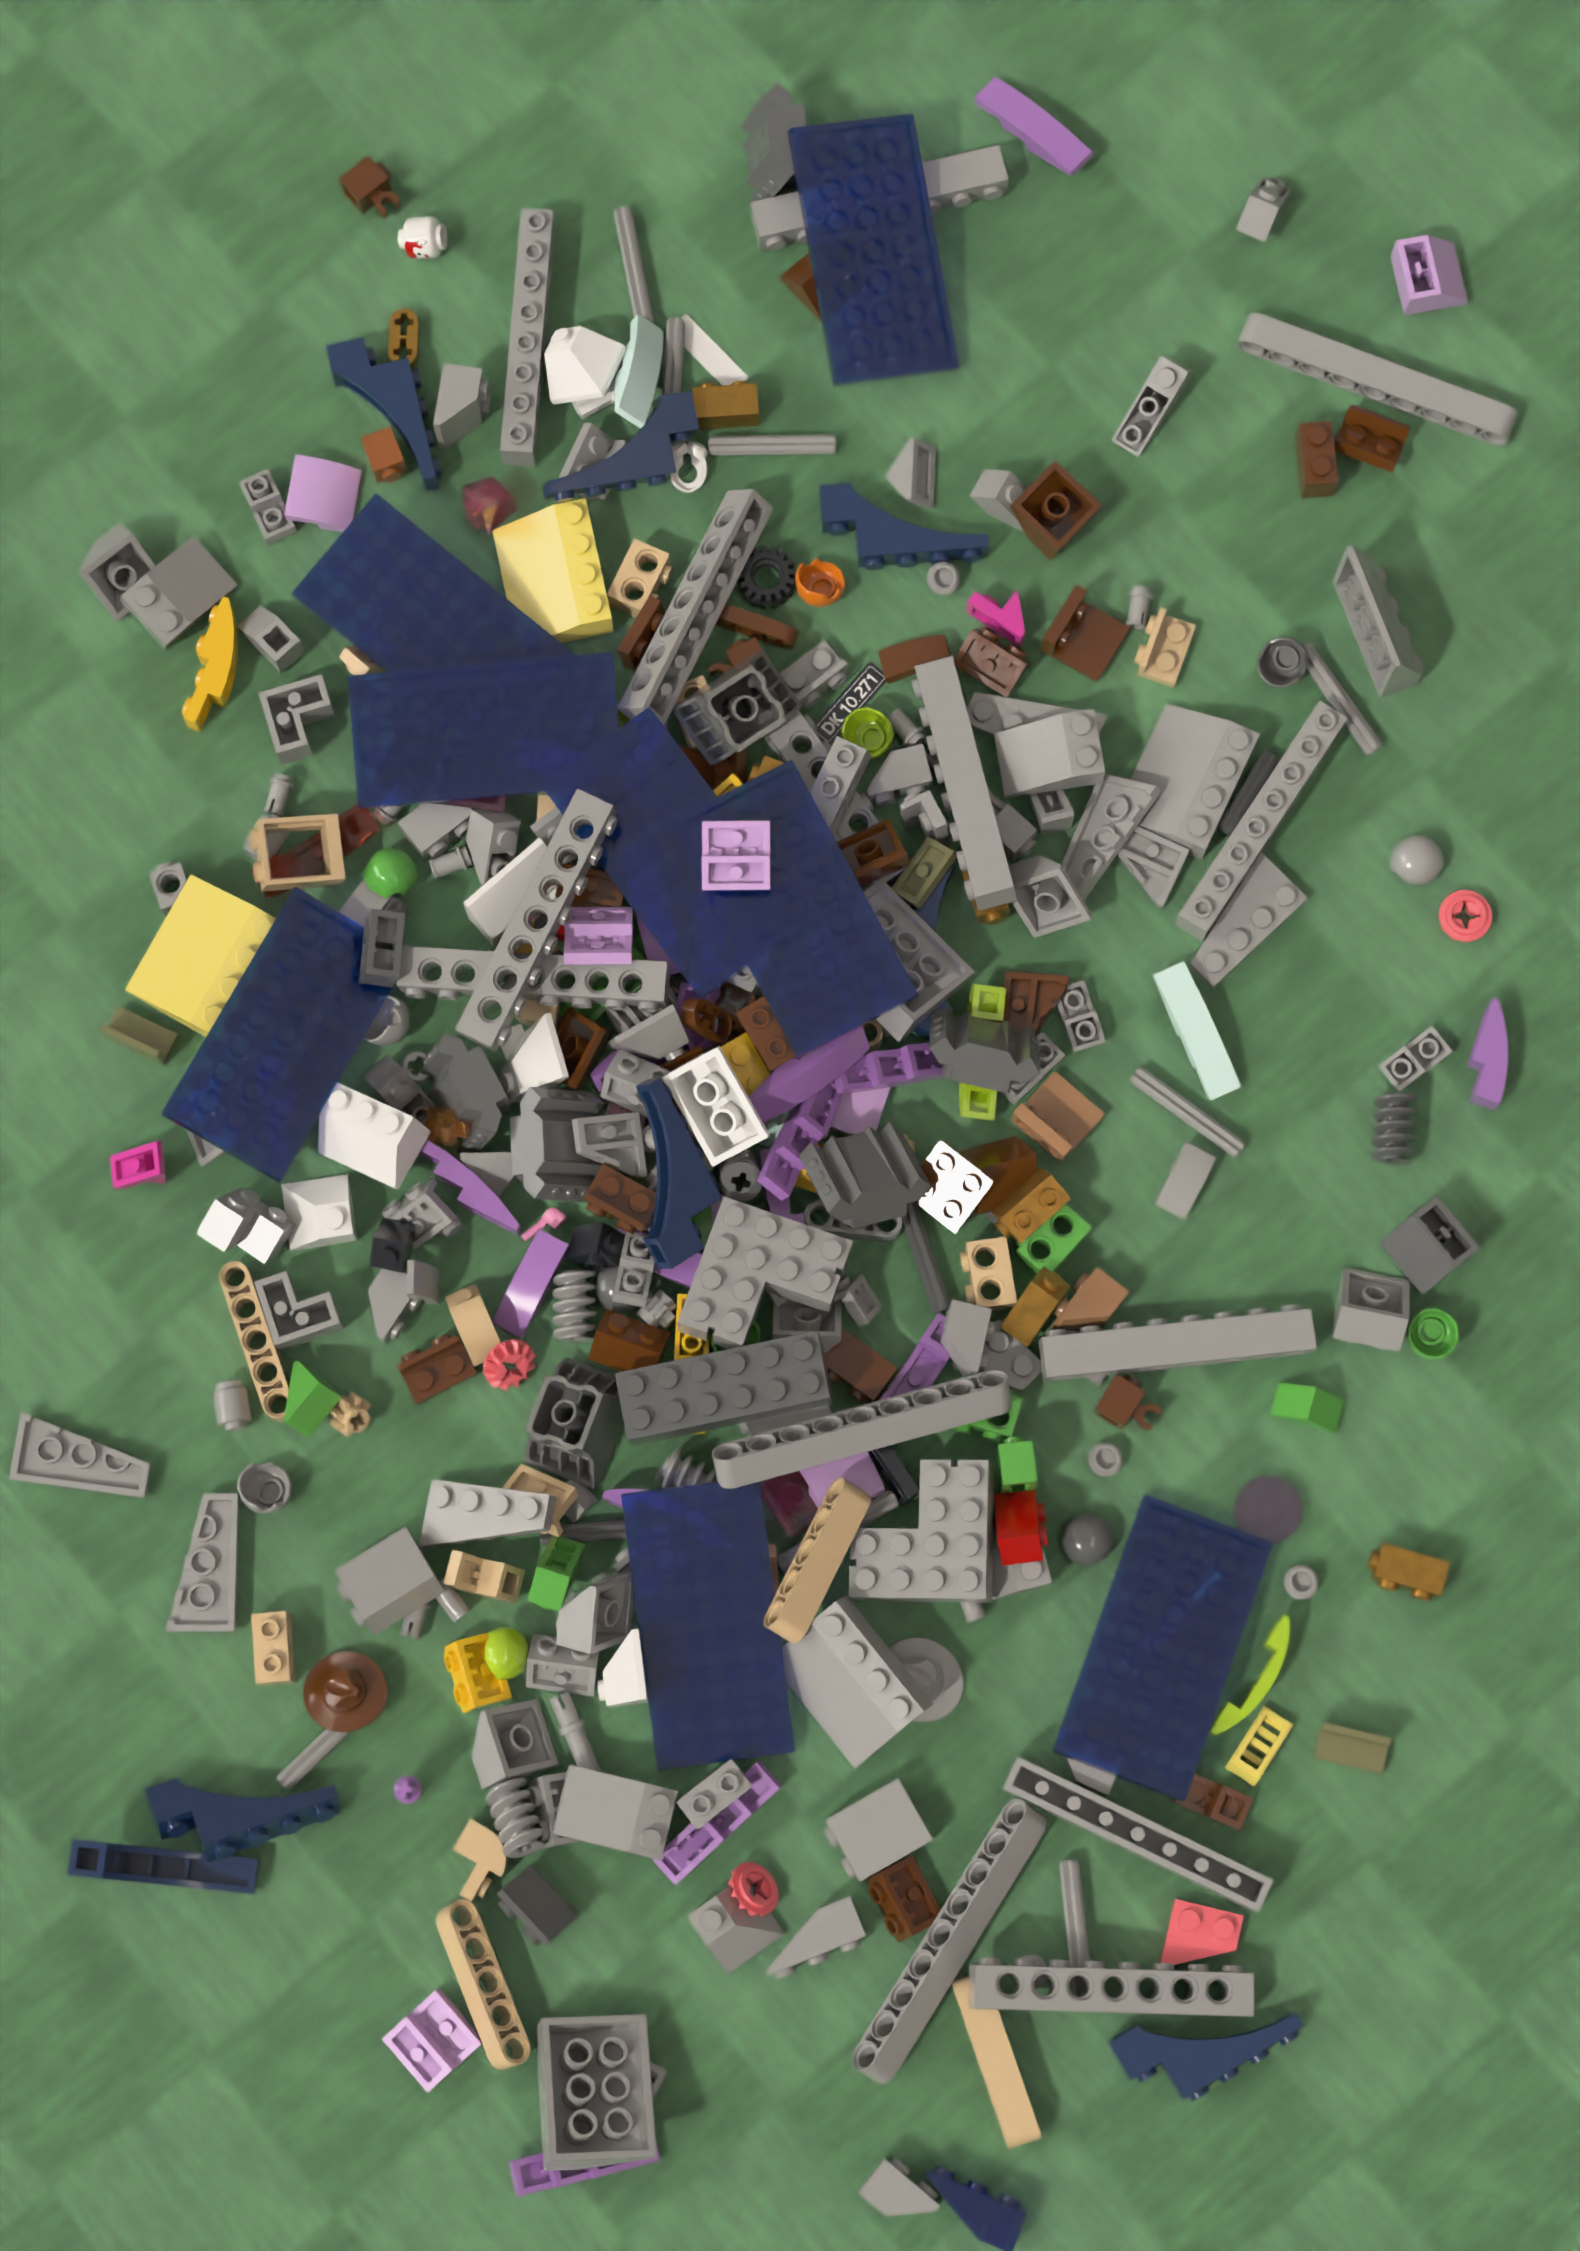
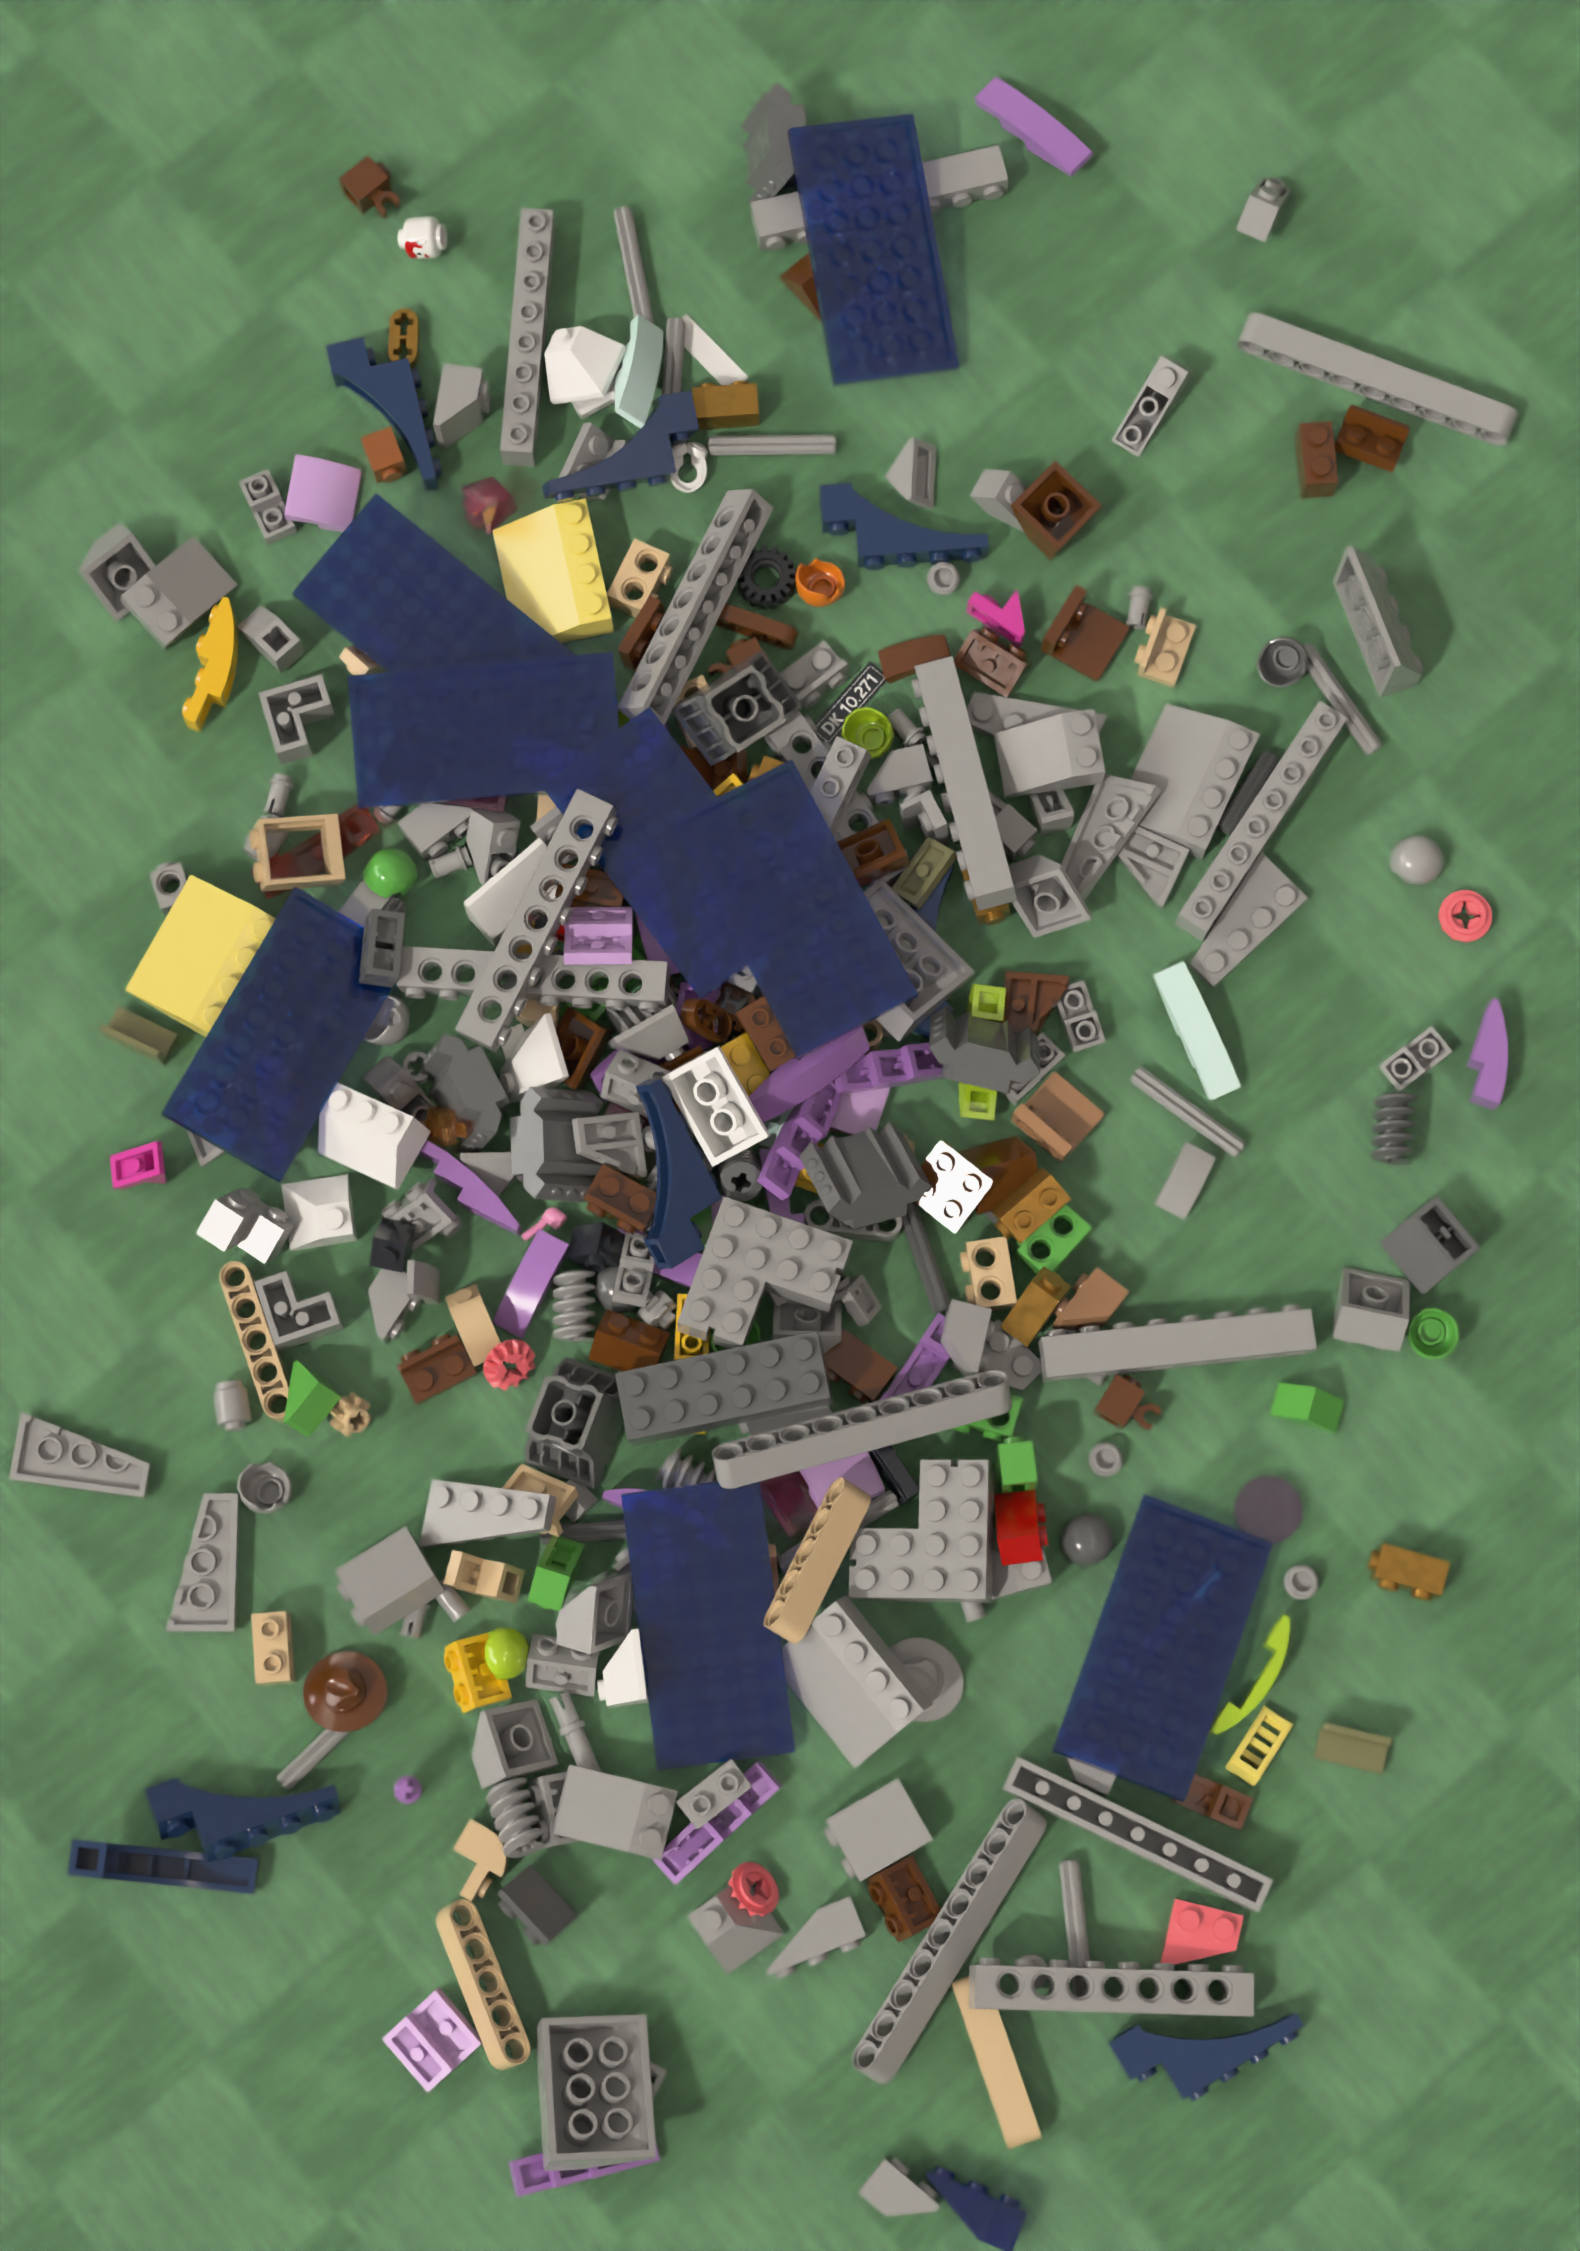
lavender slope [702,820,771,890] -> none
lavender slope [1390,235,1468,315] -> none

